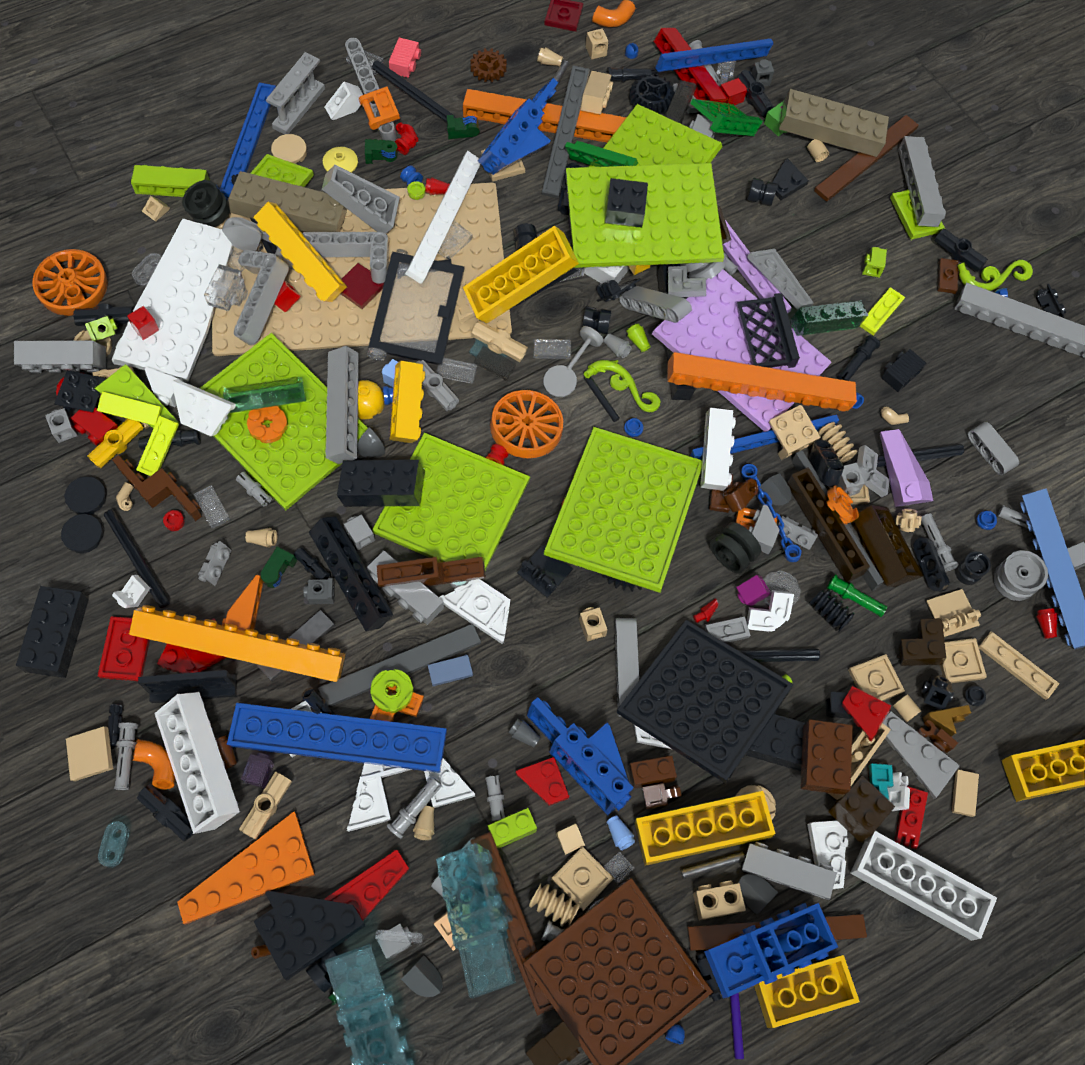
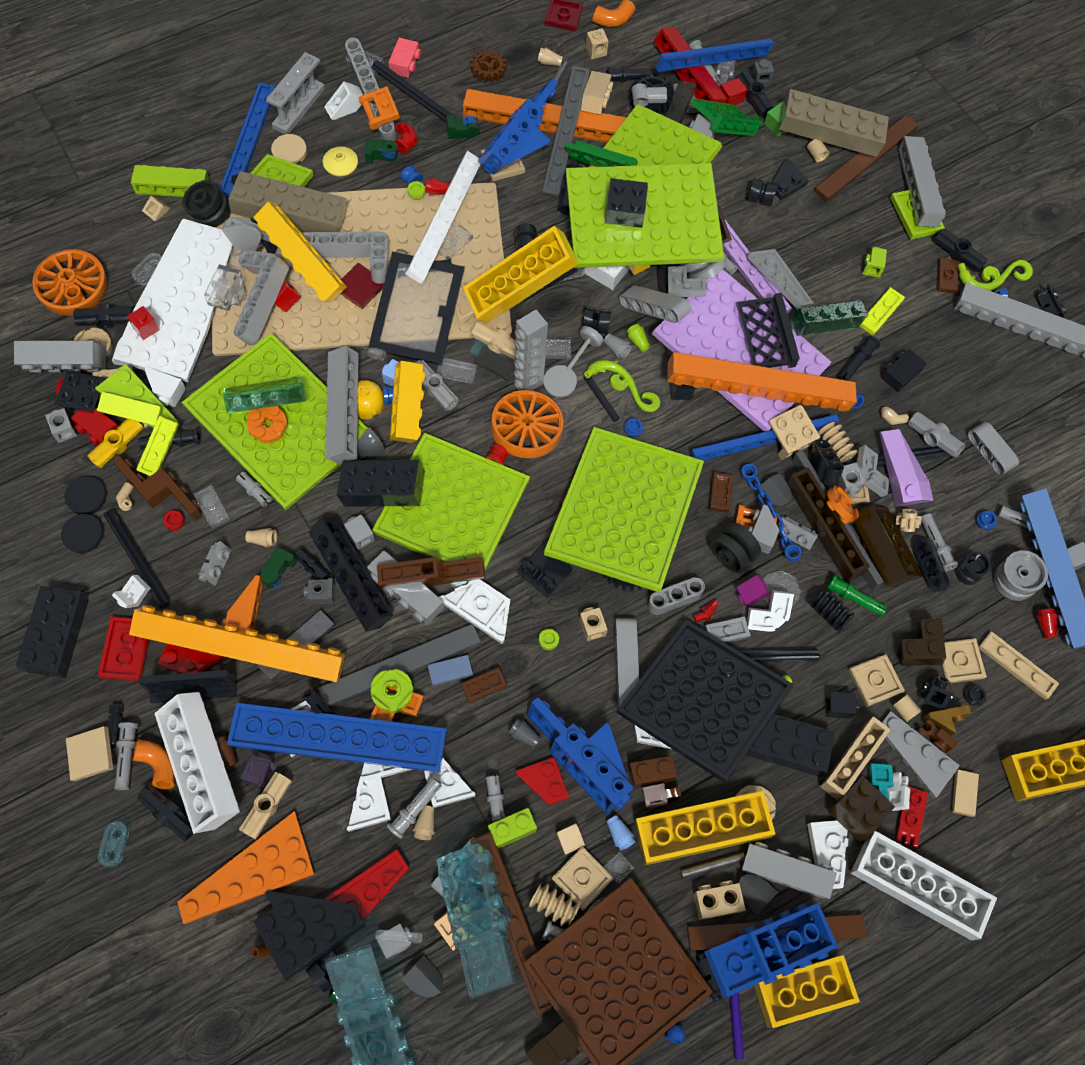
lime brick [85,316,118,341] -> none
white wing [172,380,236,436] -> none
light grey wedge [322,165,400,234] -> none
black hinge [596,278,641,302] -> none
blue hinge [625,43,639,59] -> none
white brick [700,408,735,491] -> none
reddish brown piece [723,479,758,512] -> none
reddish brown brick [800,720,852,795] -> none
red wing [842,686,891,742] -> none
tan hinge [926,589,981,637] -> none
none -> reddish brown plate [461,667,507,704]
none -> light grey brick [513,310,548,391]
none -> lime tile [539,629,559,650]
none -> light grey piece [632,83,667,107]
none -> light grey beam [647,577,705,615]
none -> light grey piece [908,412,966,458]

